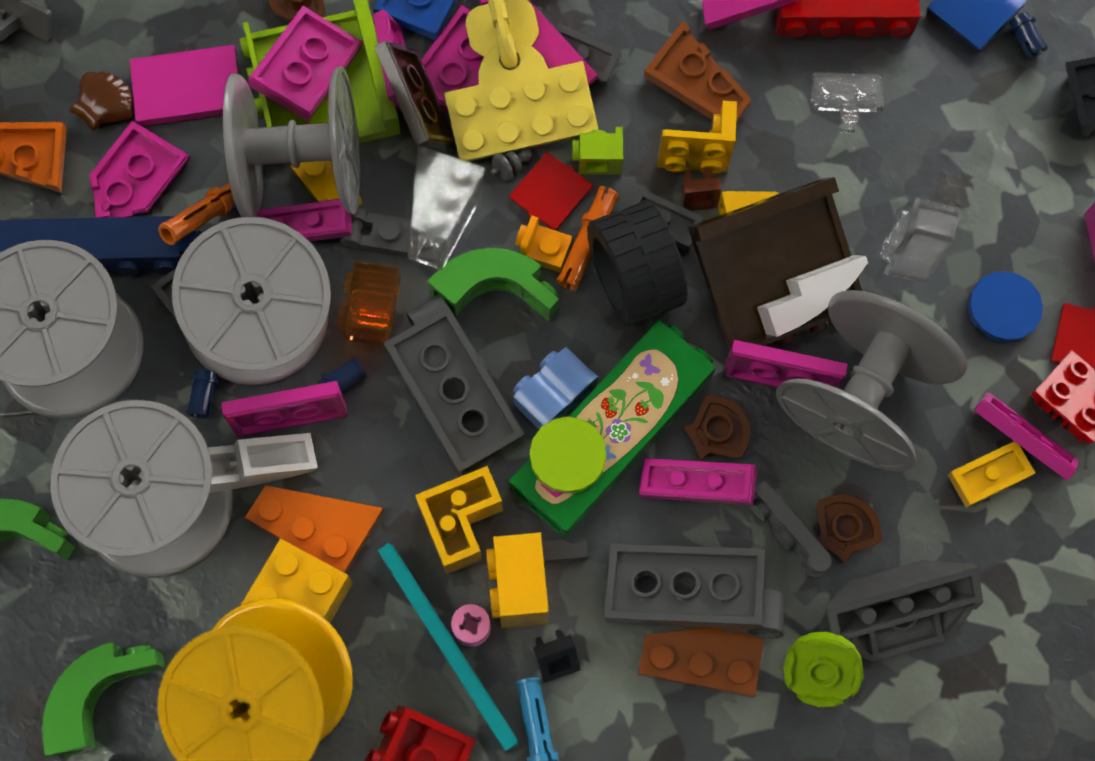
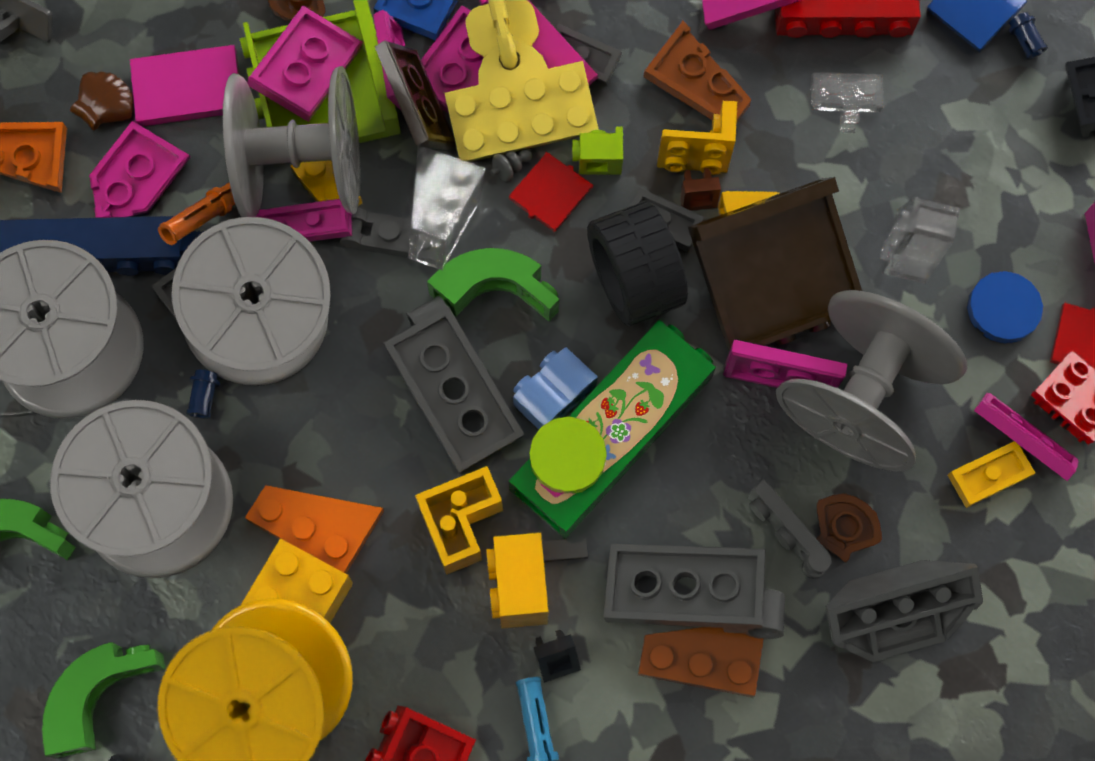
white slope [208,433,318,493] -> none
dark pink tile [221,381,347,437] -> none
dark blue pin [317,357,367,392] -> none
clear orange brick [337,261,401,345] -> none
teal tile [378,543,518,754] -> none
bright pink wheel [451,604,491,648] -> none
light orange bracket [515,215,573,273] -> none
orange pin [556,186,620,291] -> none
dark pink tile [639,458,758,506] -> none
reddish brown animal [683,394,751,459] -> none
white slope [757,255,868,337] -> none
lime tile [783,632,863,707] -> none

